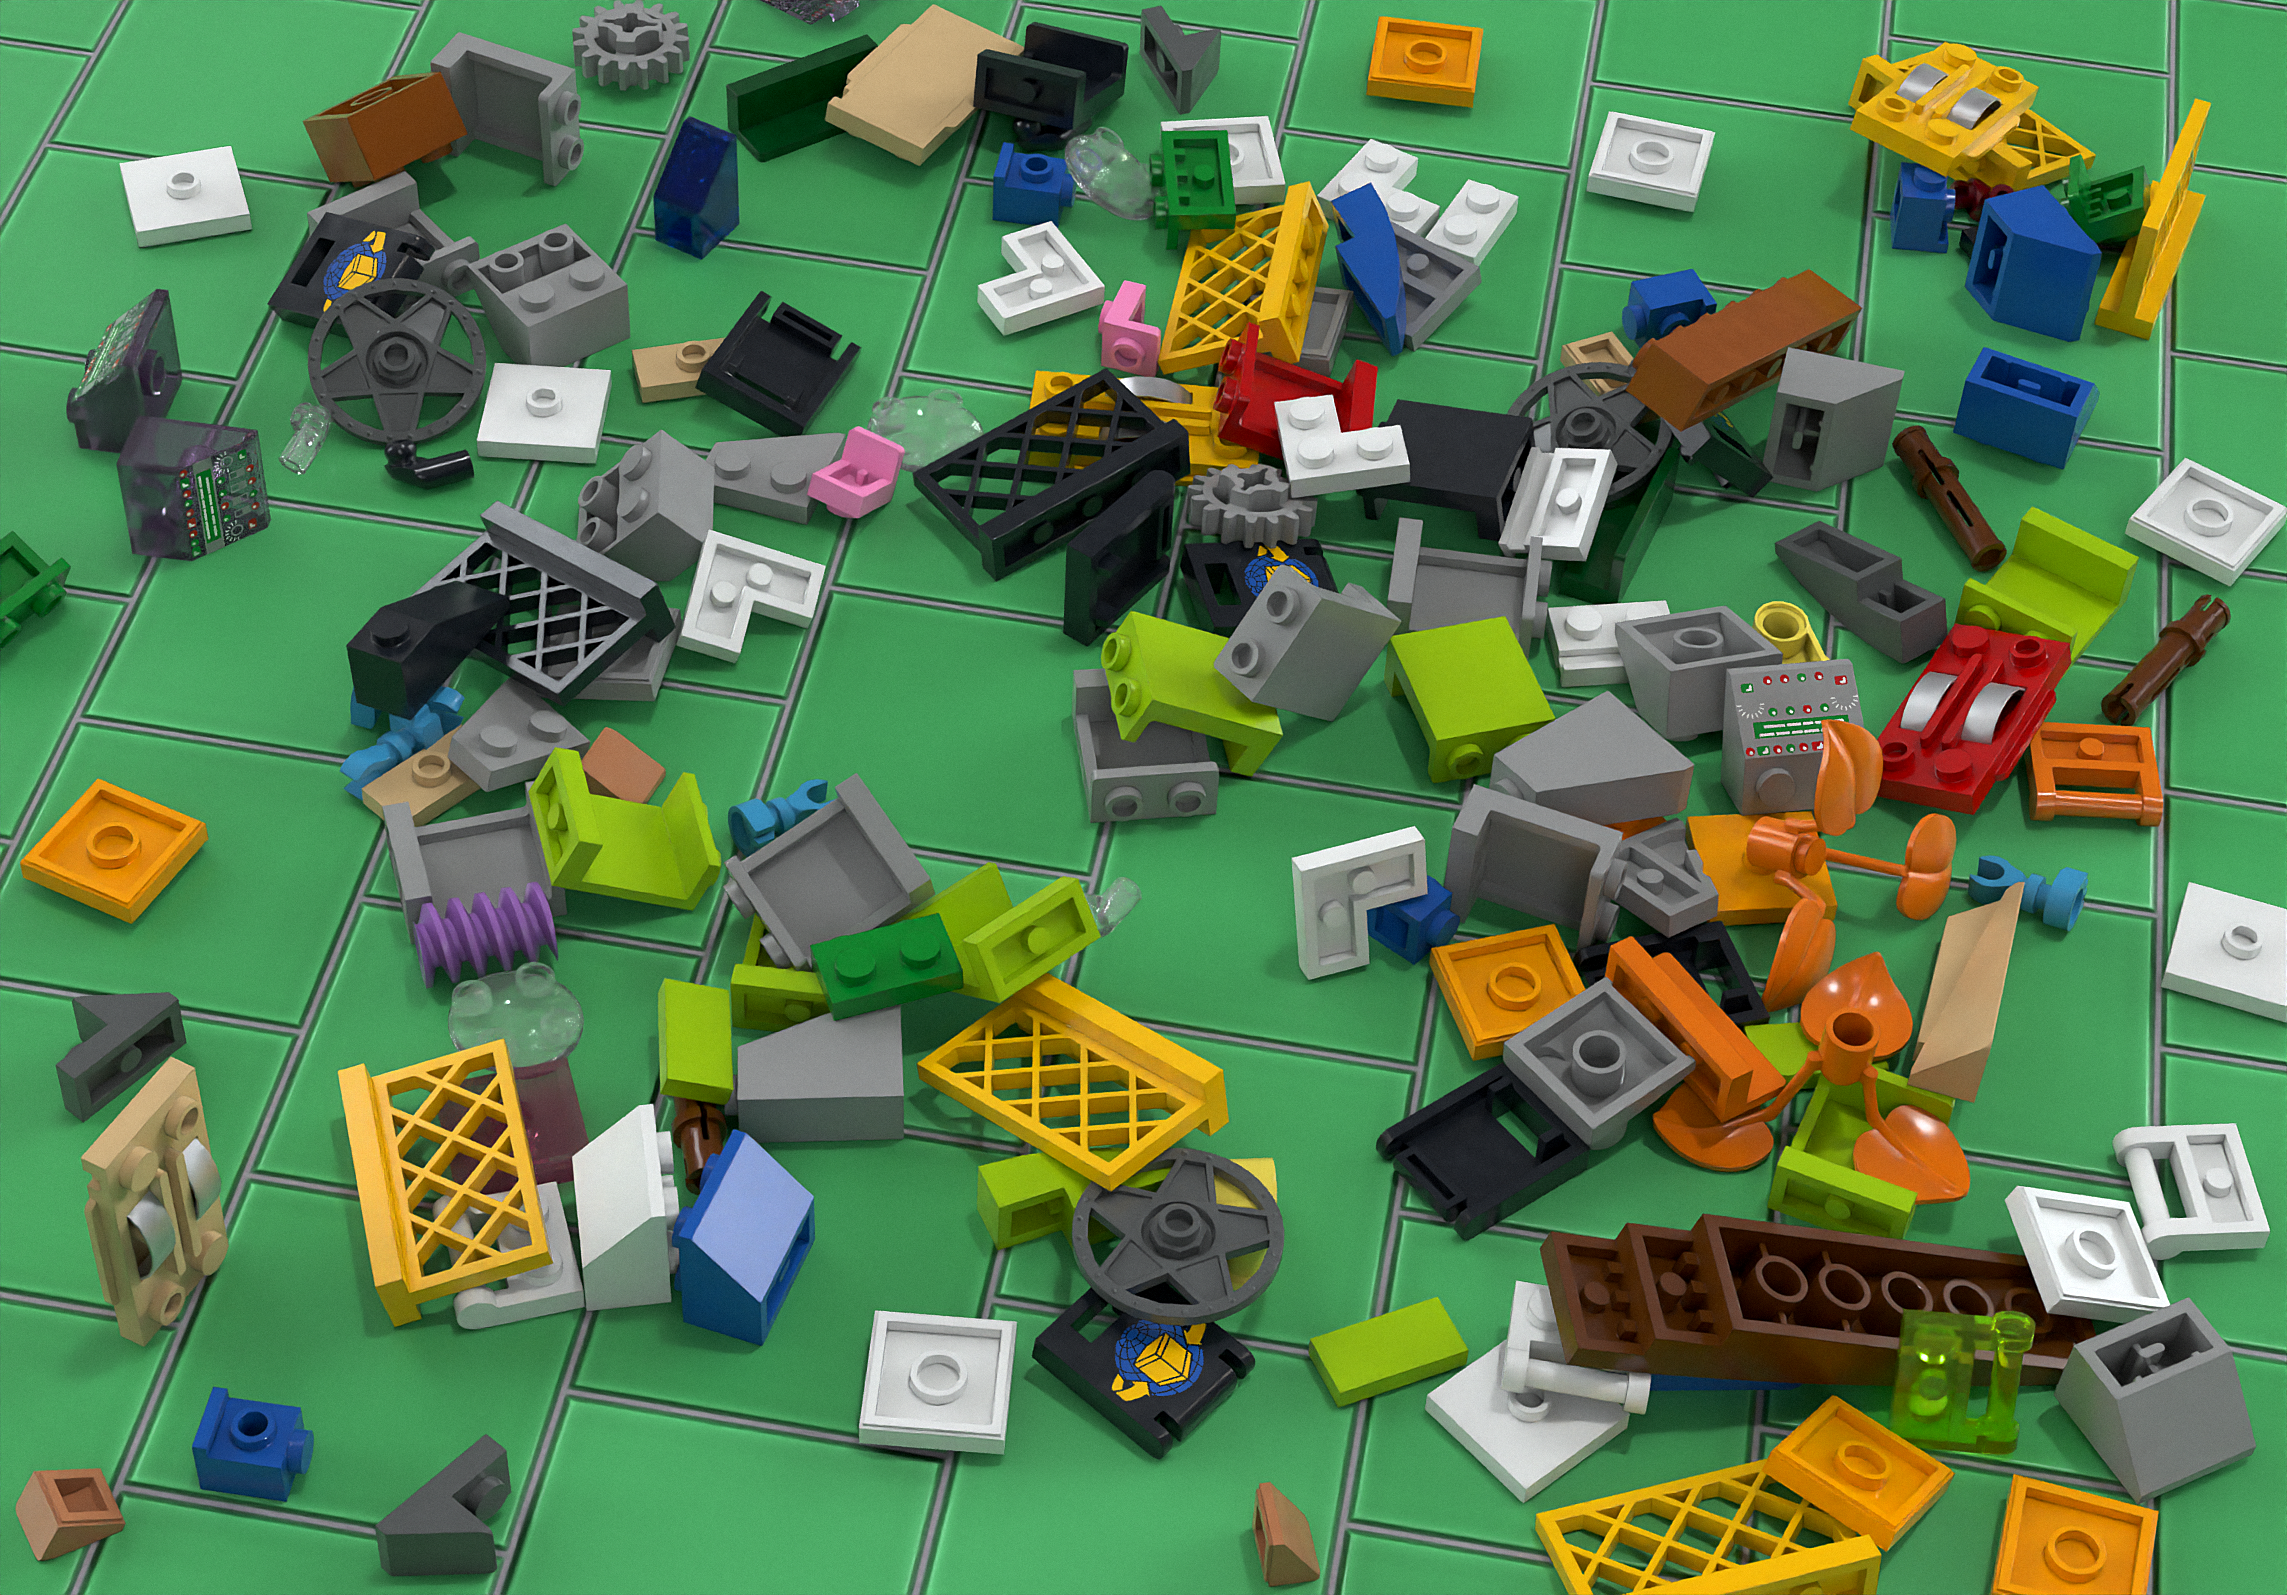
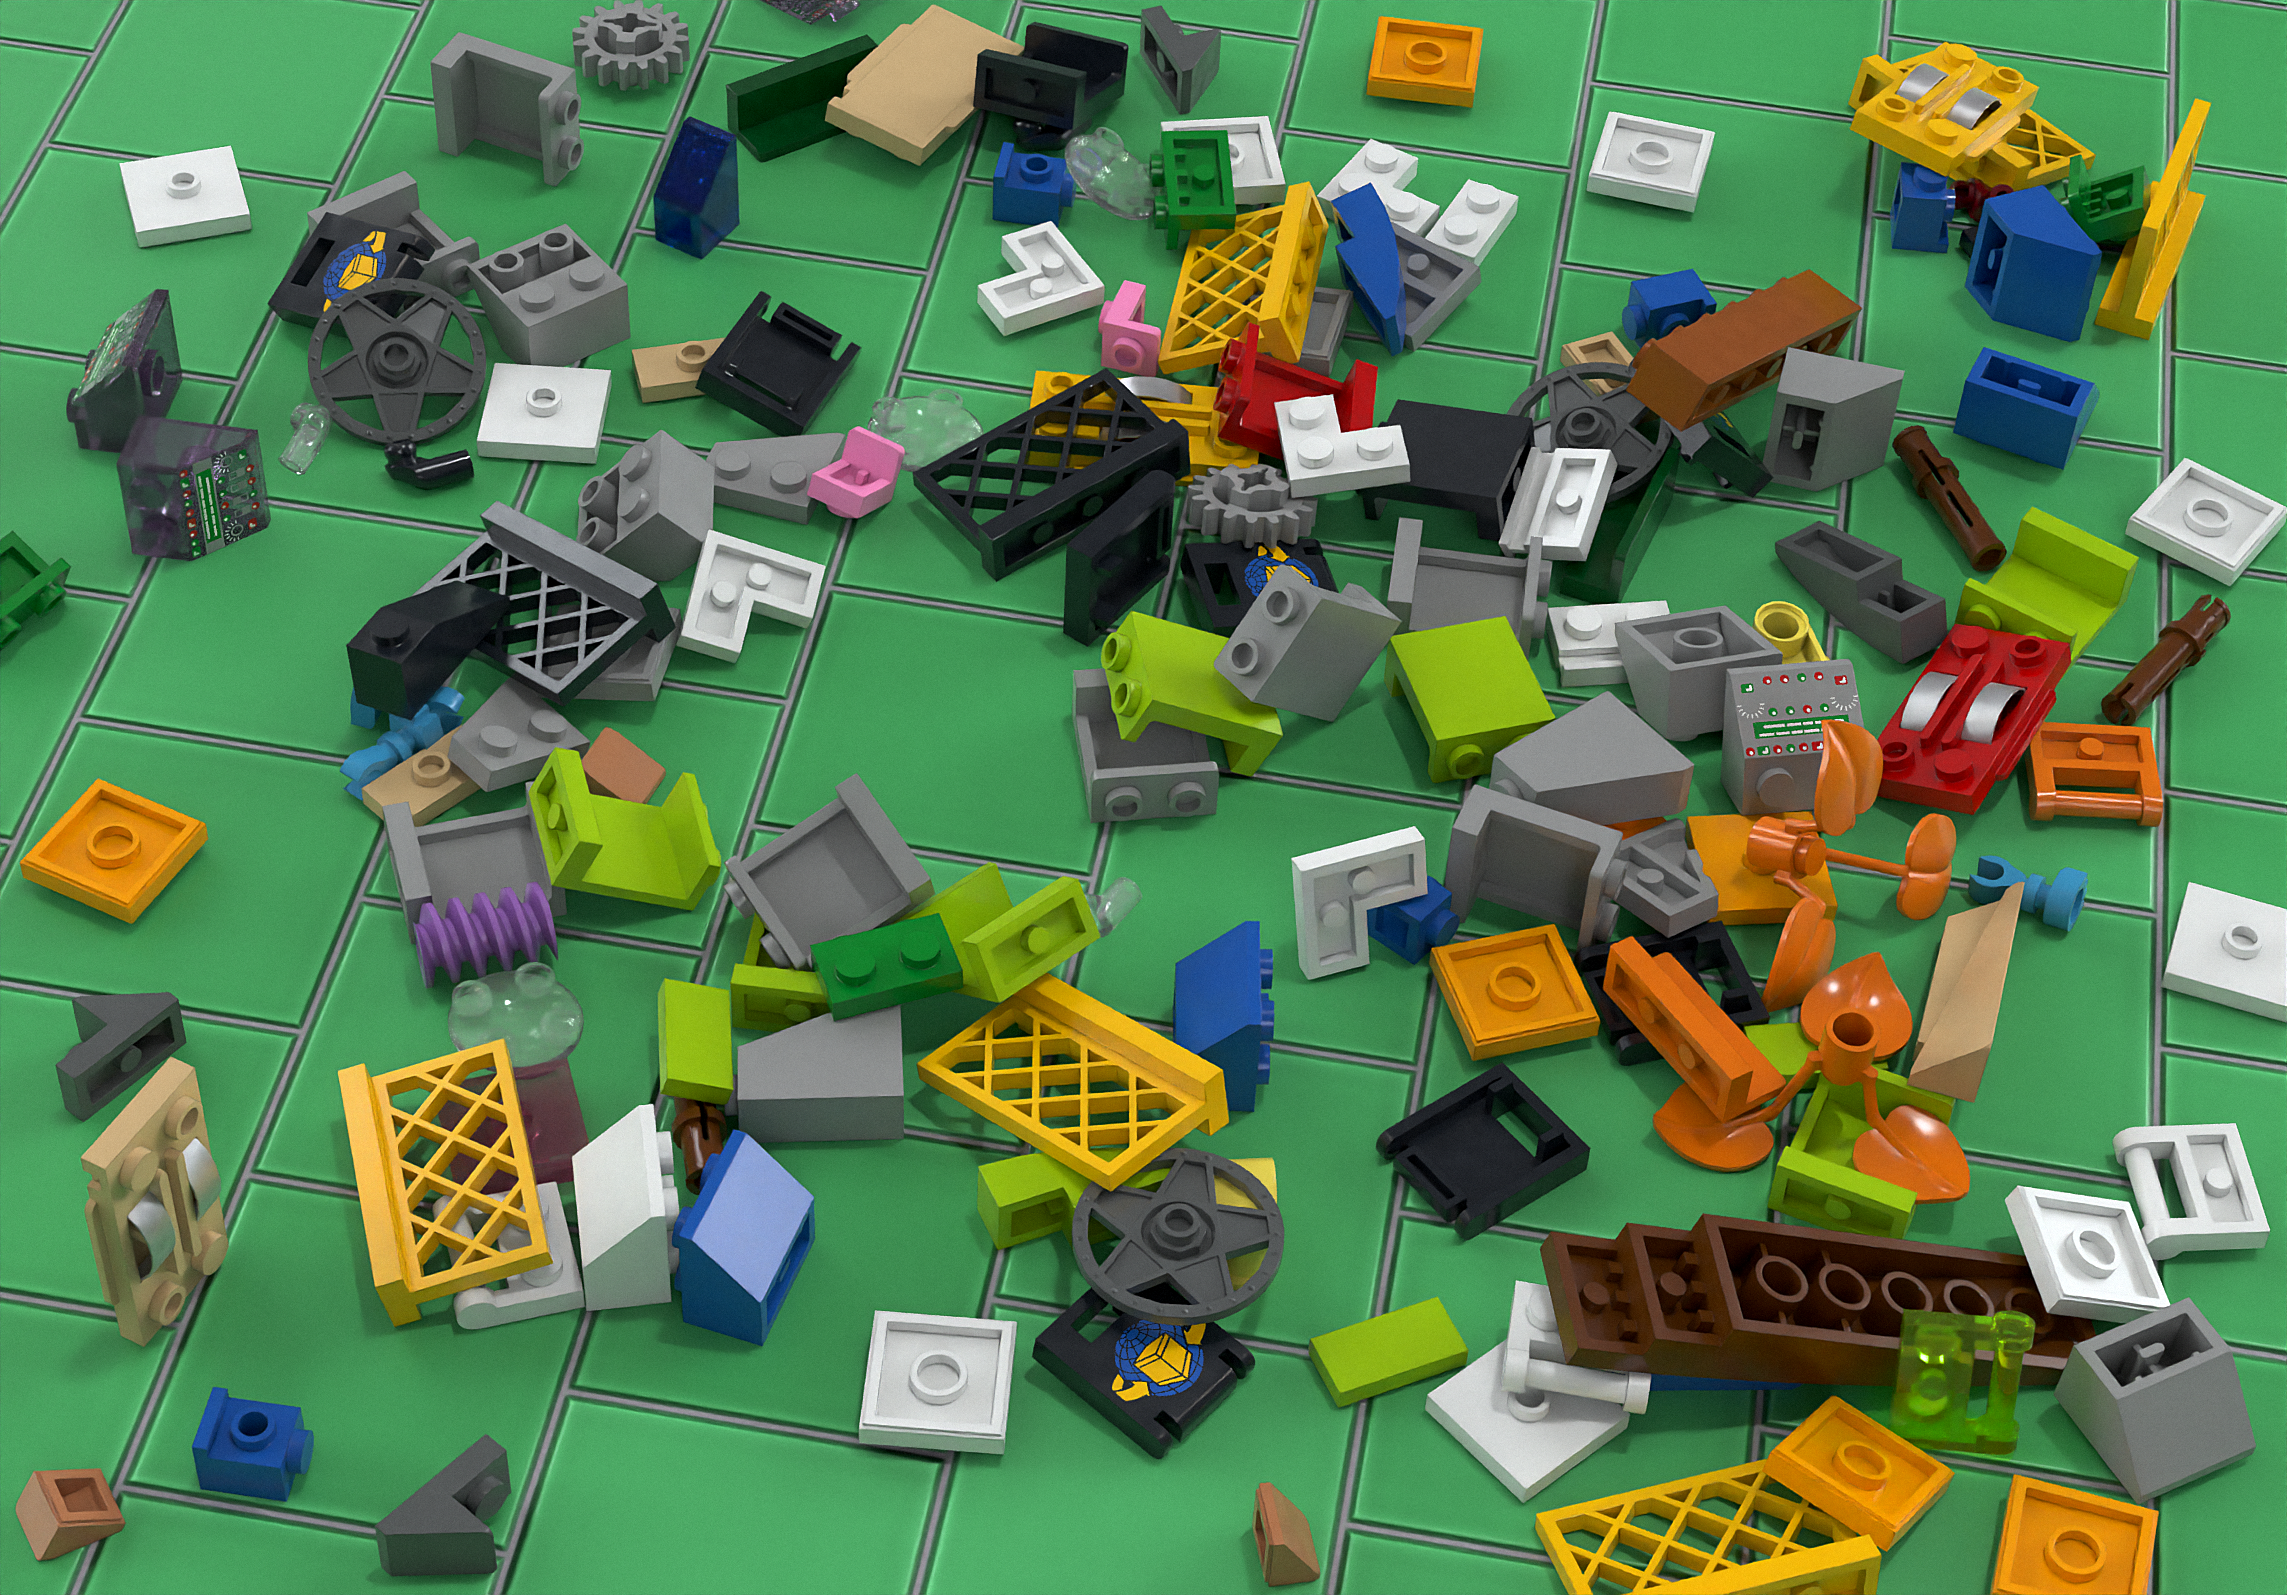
dark orange brick [302,72,468,187] -> none
dark azure piece [728,779,835,857] -> none
light grey slope [1503,977,1696,1150] -> none
none -> blue slope [1173,921,1274,1112]

